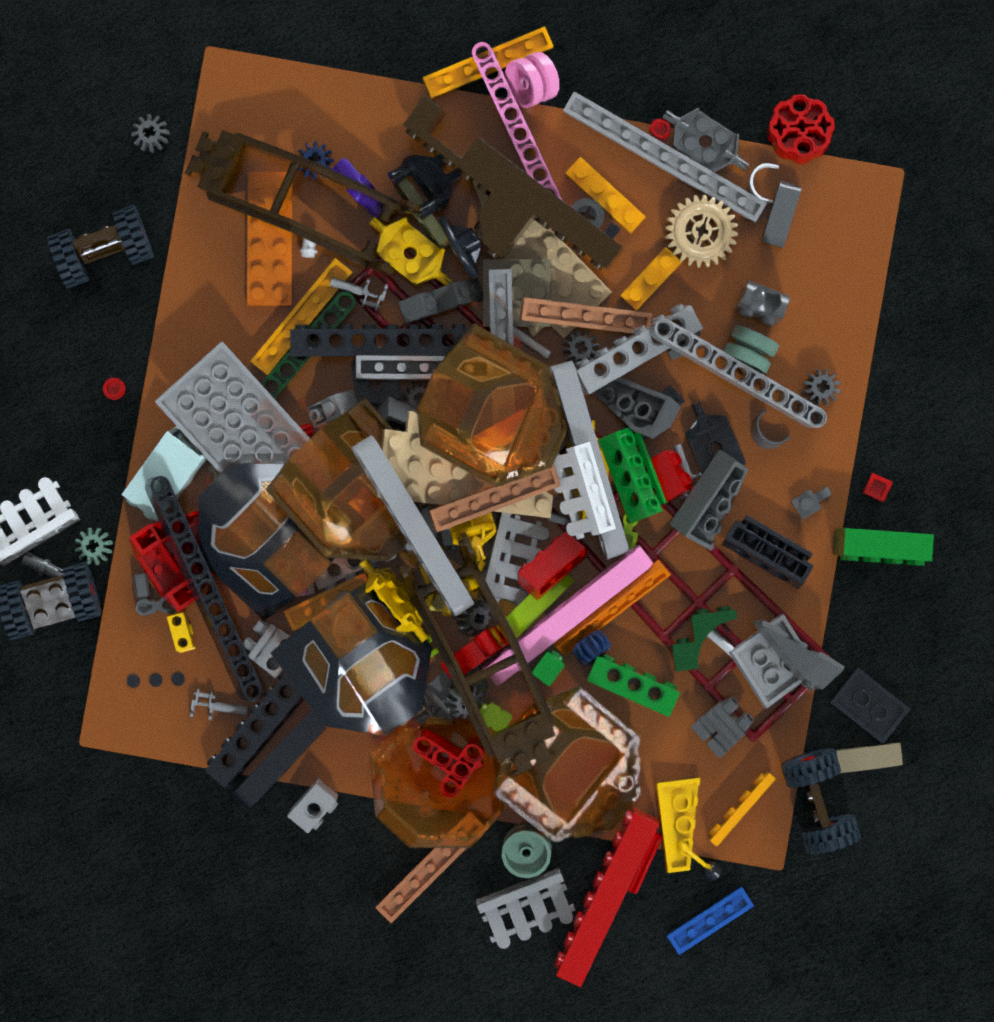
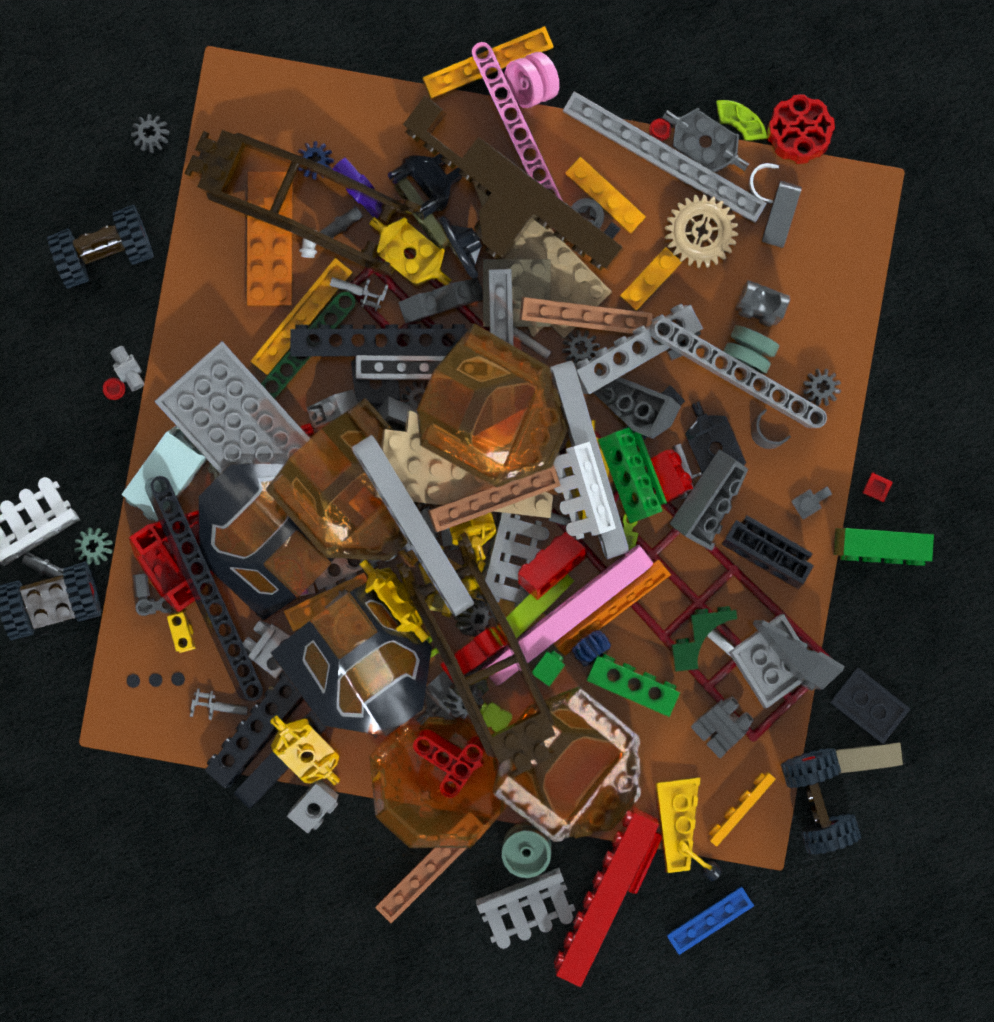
none -> light grey axle [110,346,144,391]
none -> yellow plate [270,716,340,785]
none -> dark grey pin [320,206,363,238]
none -> lime tile [716,100,767,141]

